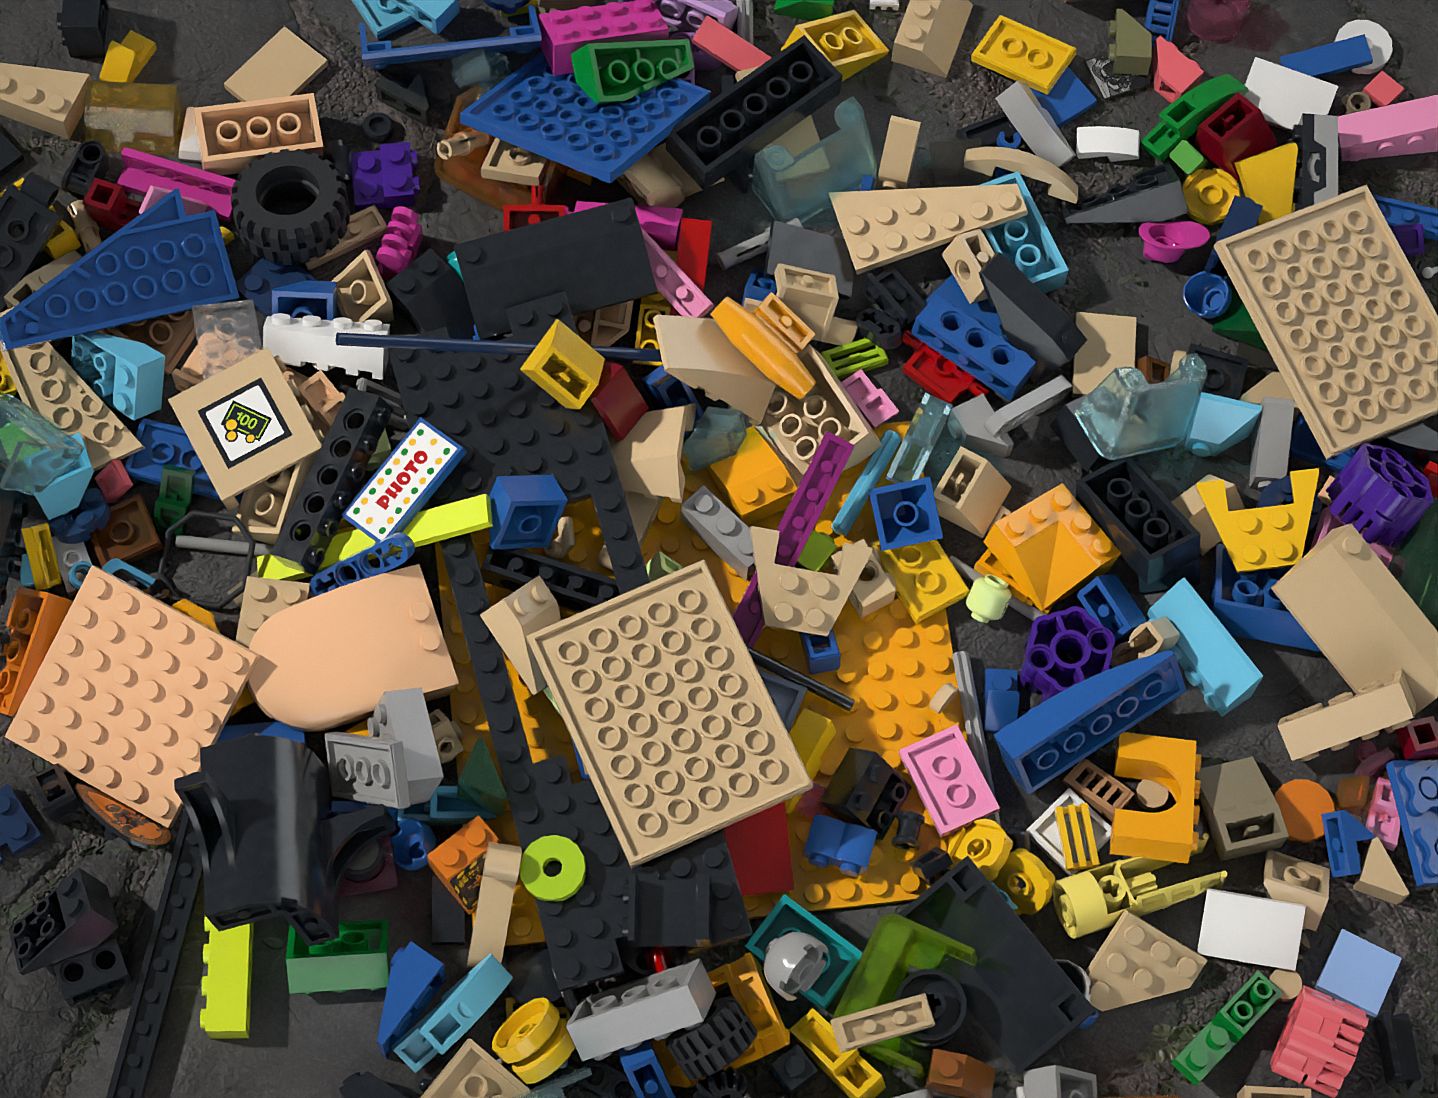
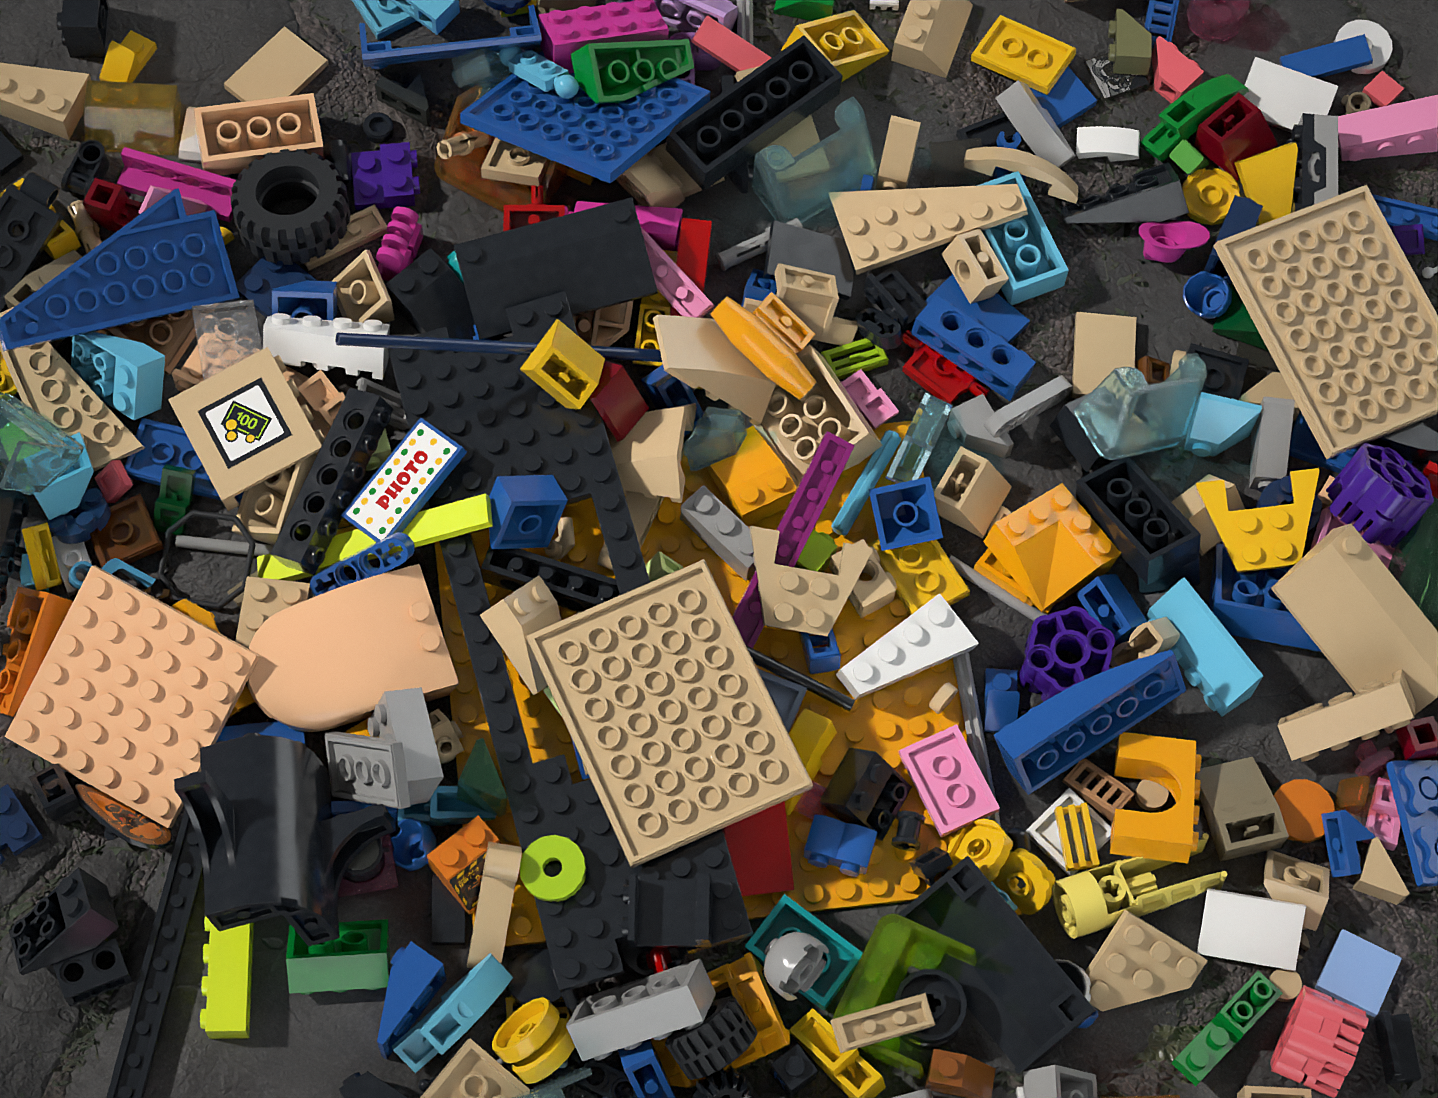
yellowish green head [966,574,1012,623] -> none
black wedge [978,252,1087,383] -> none
none -> medium azure plate [499,47,579,99]
none -> white wedge [836,593,979,700]

